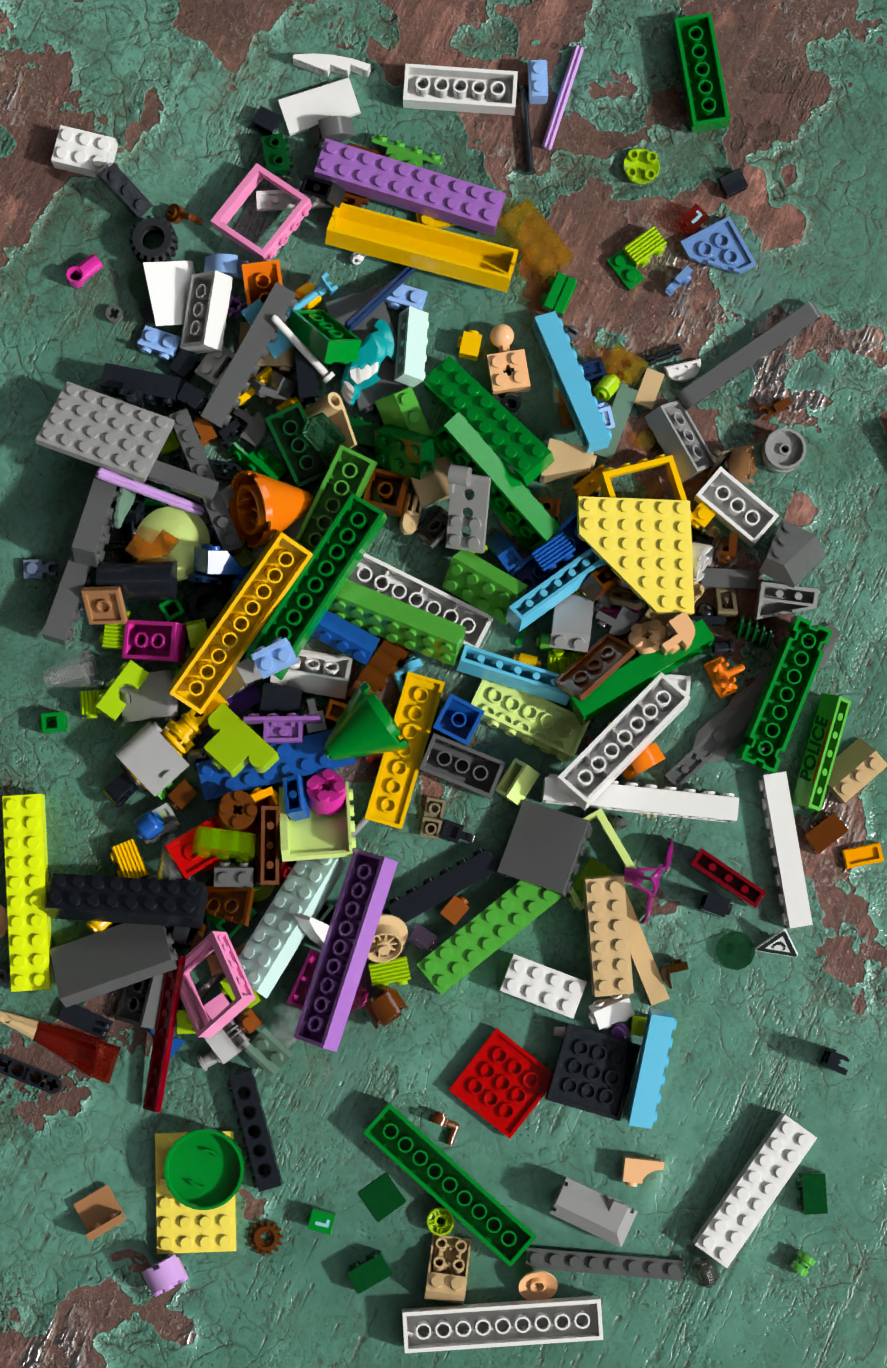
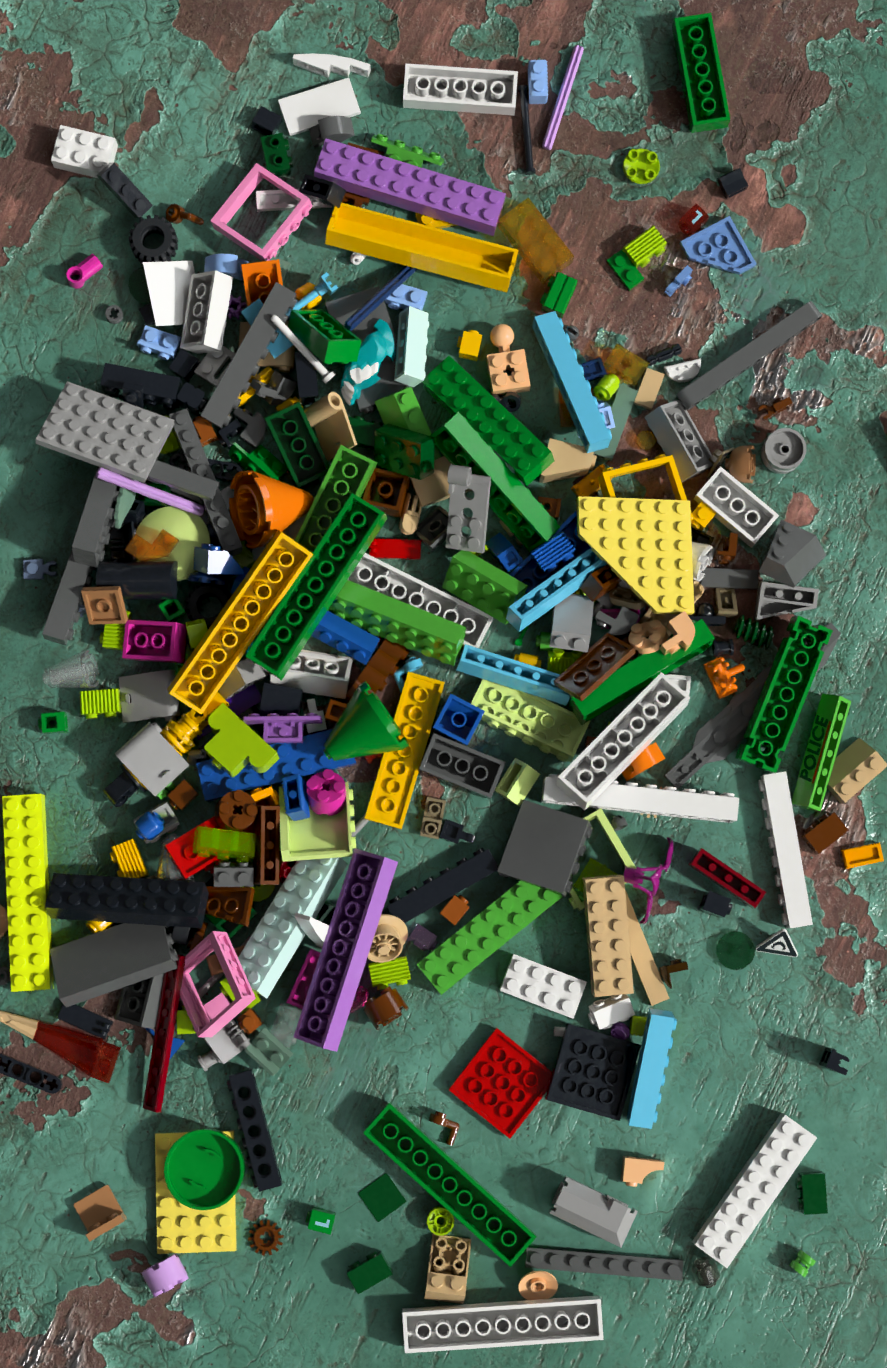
lime arch [95,660,150,722] -> none
light blue bracket [251,637,299,679] -> none
clear green bracket [301,413,346,460] -> none
none -> red hinge [369,539,421,560]

